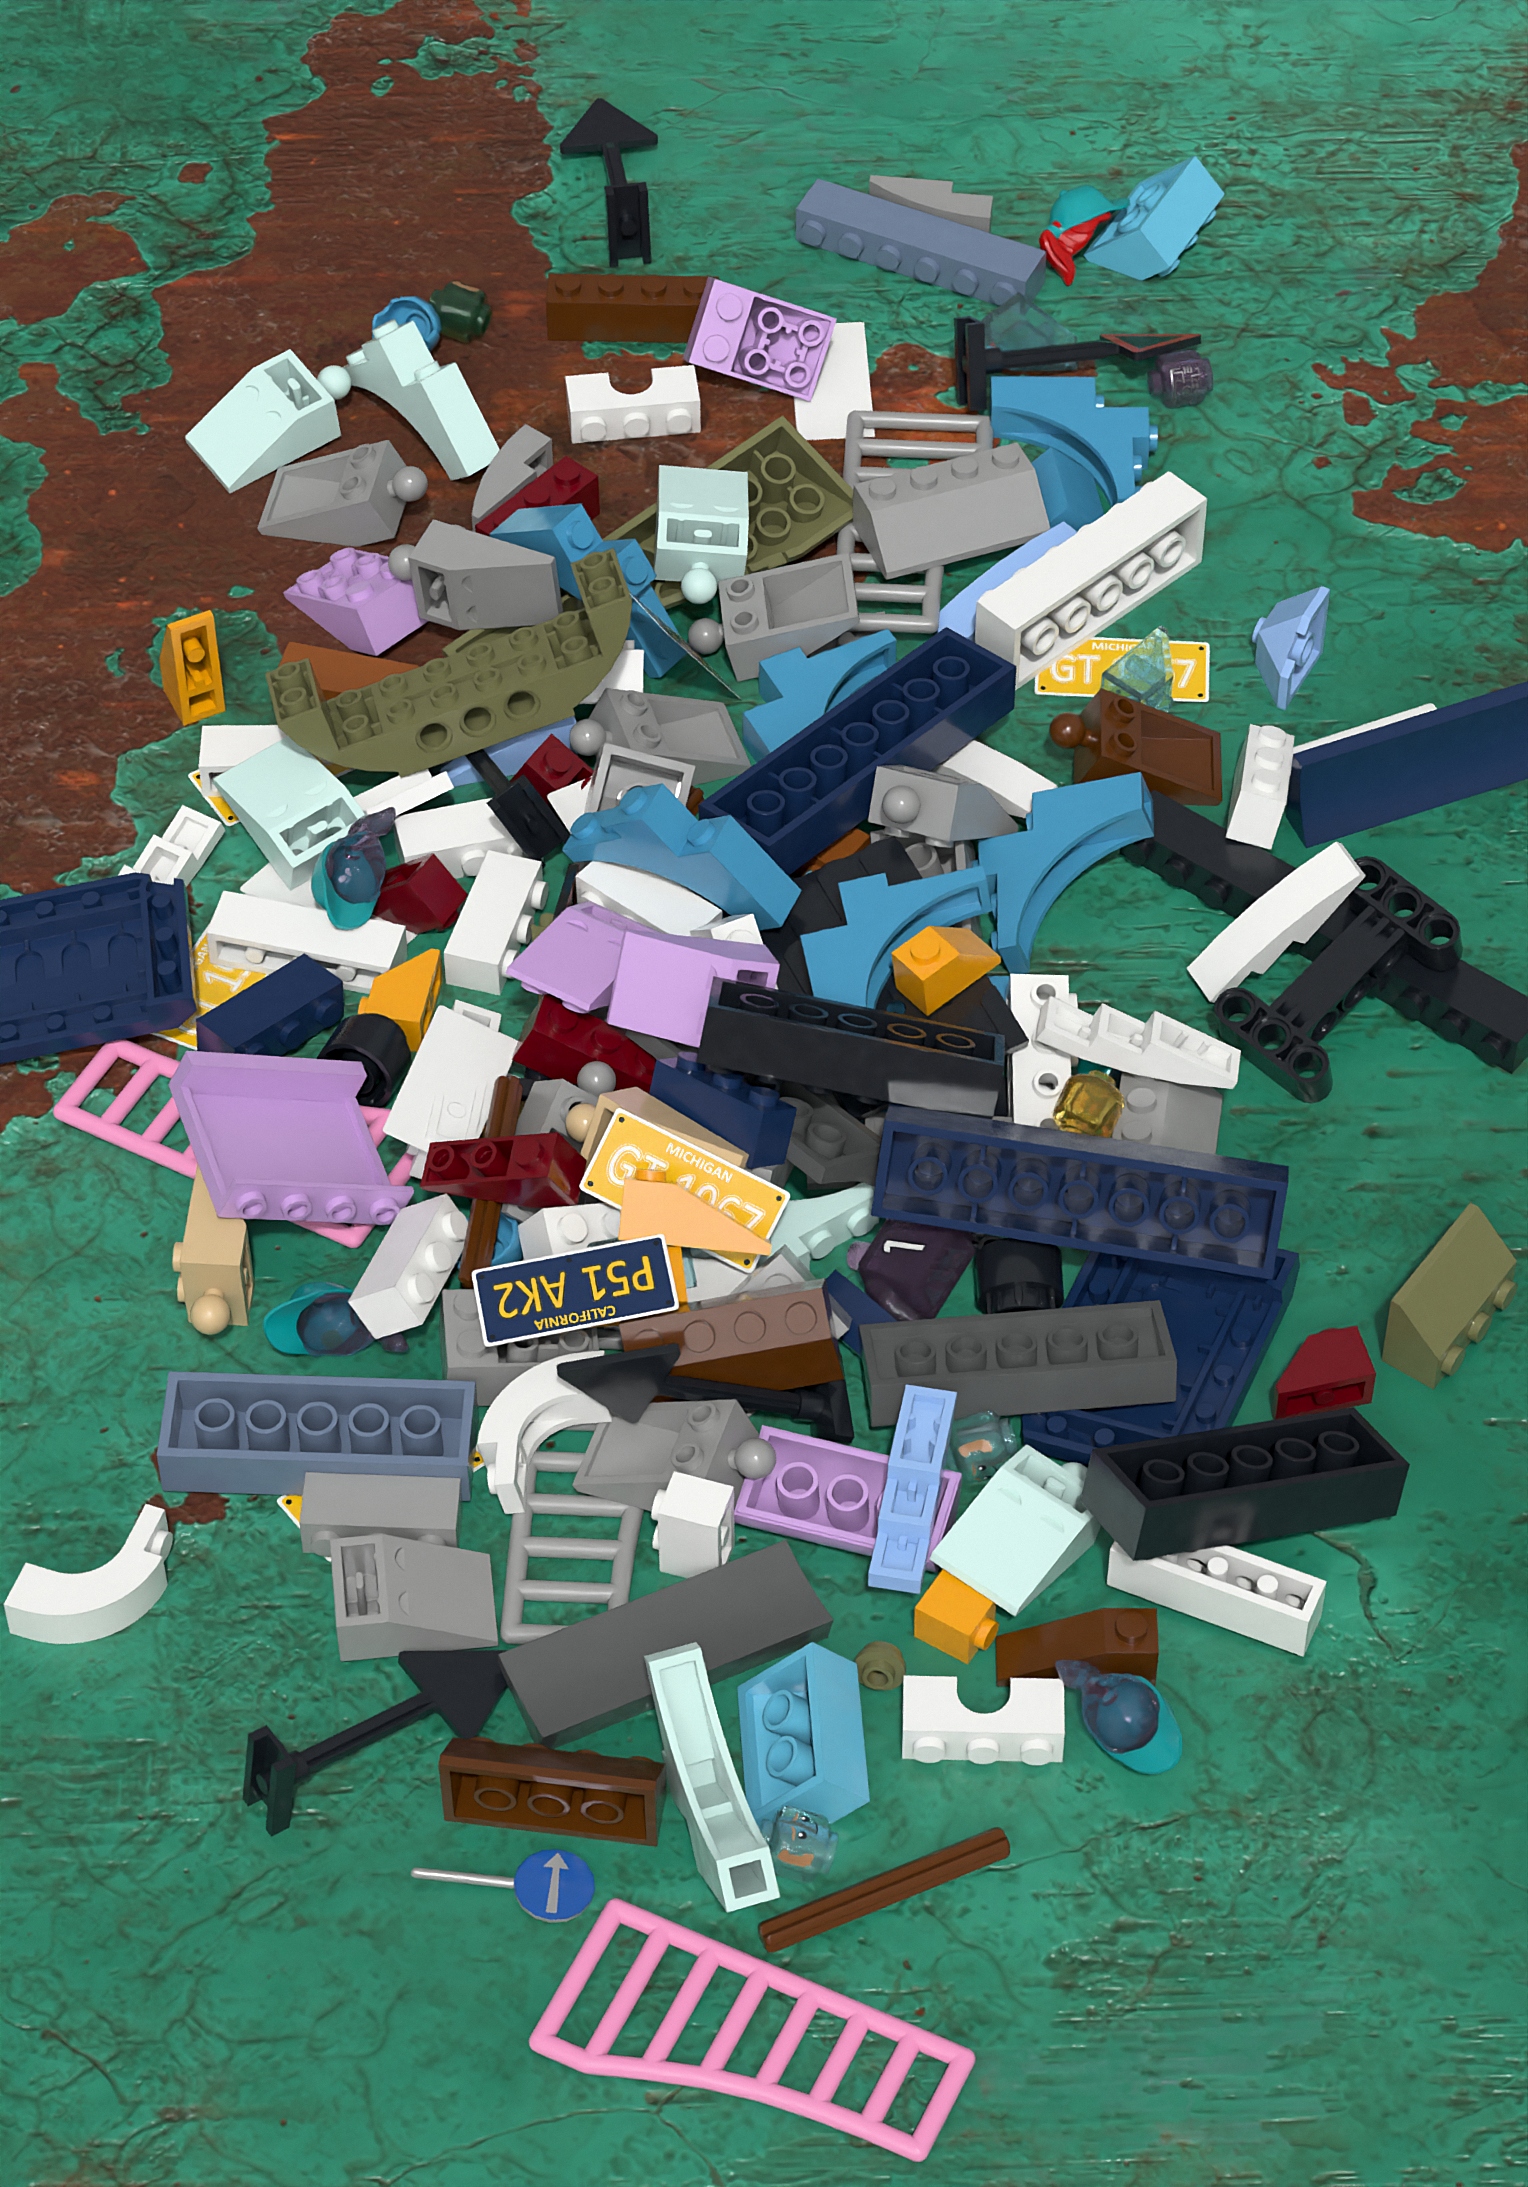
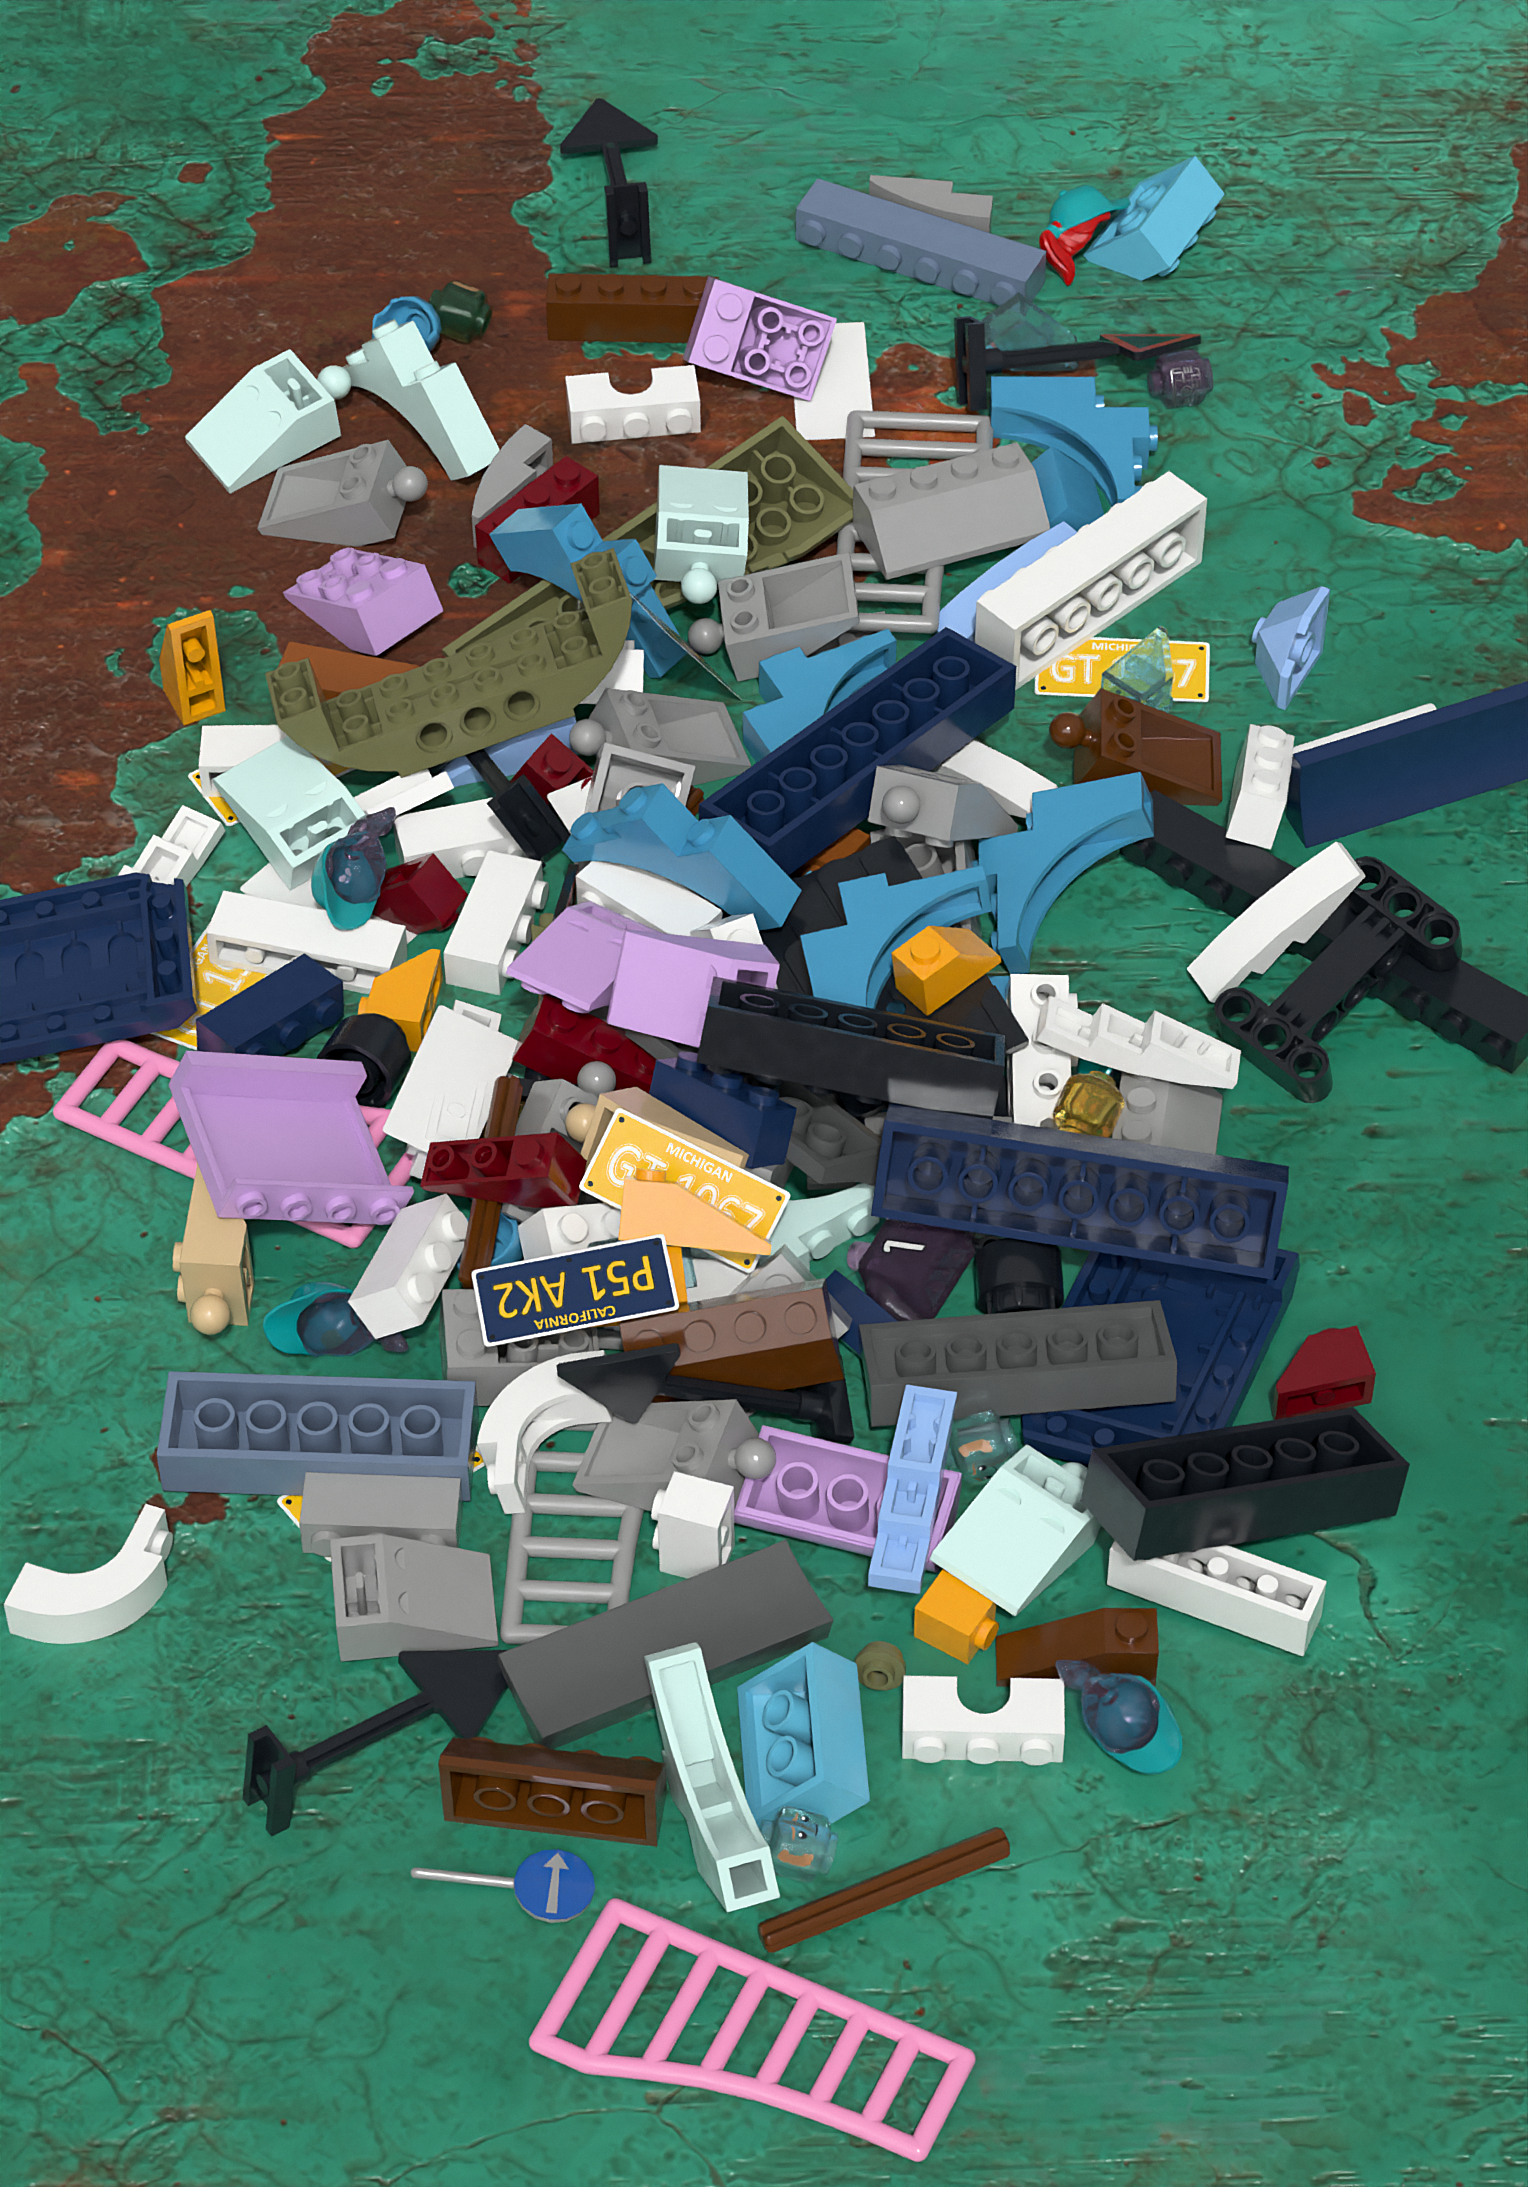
light grey slope [388,519,563,630] -> none
olive slope [1382,1202,1518,1389] -> none

